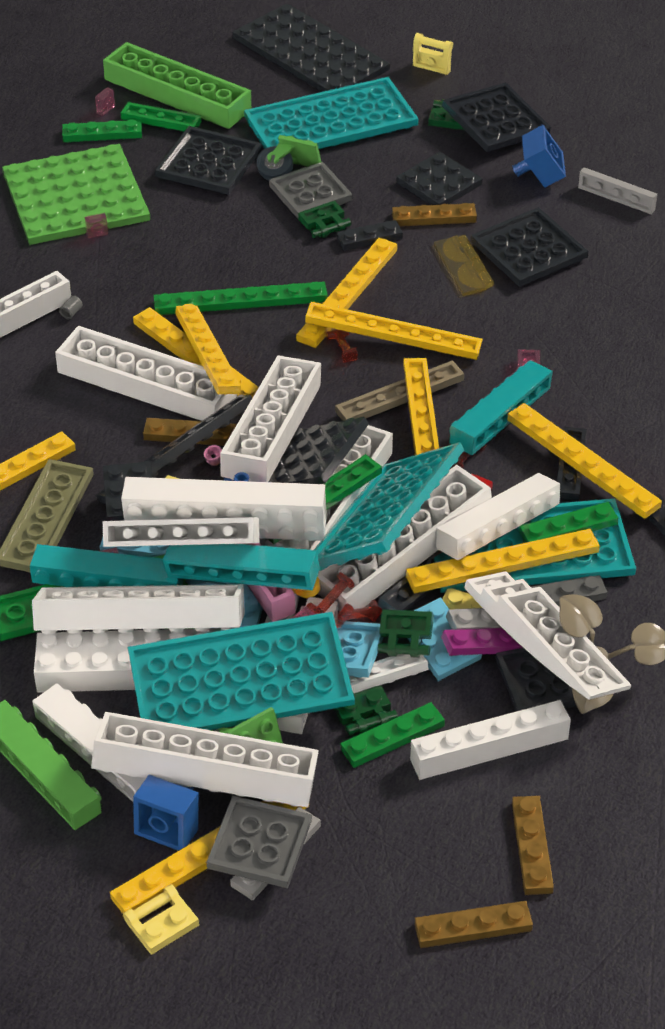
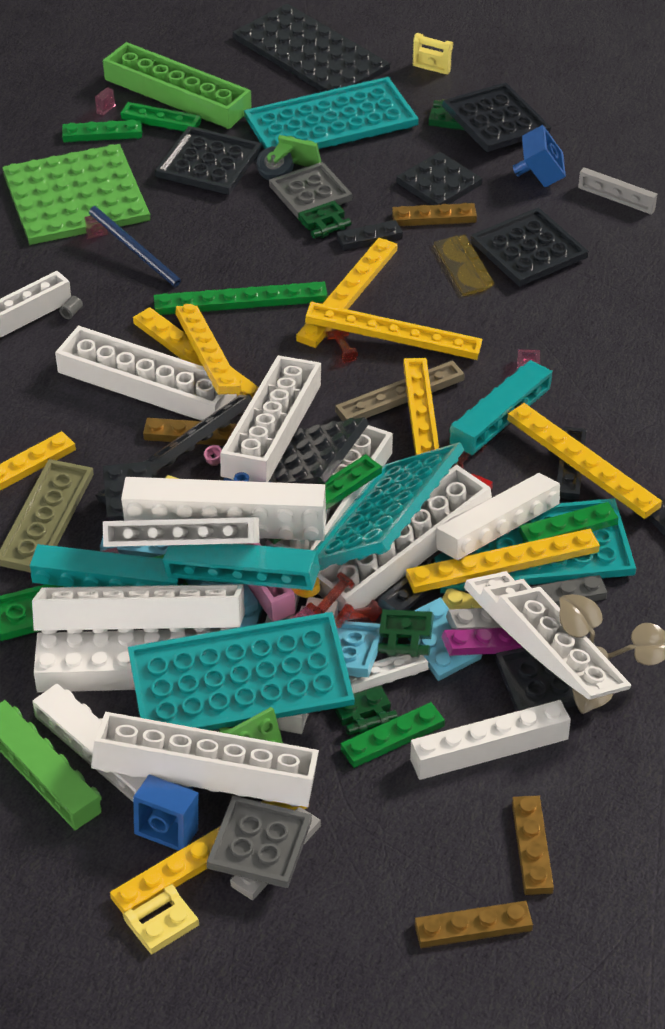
none -> dark blue piece [89,206,181,288]

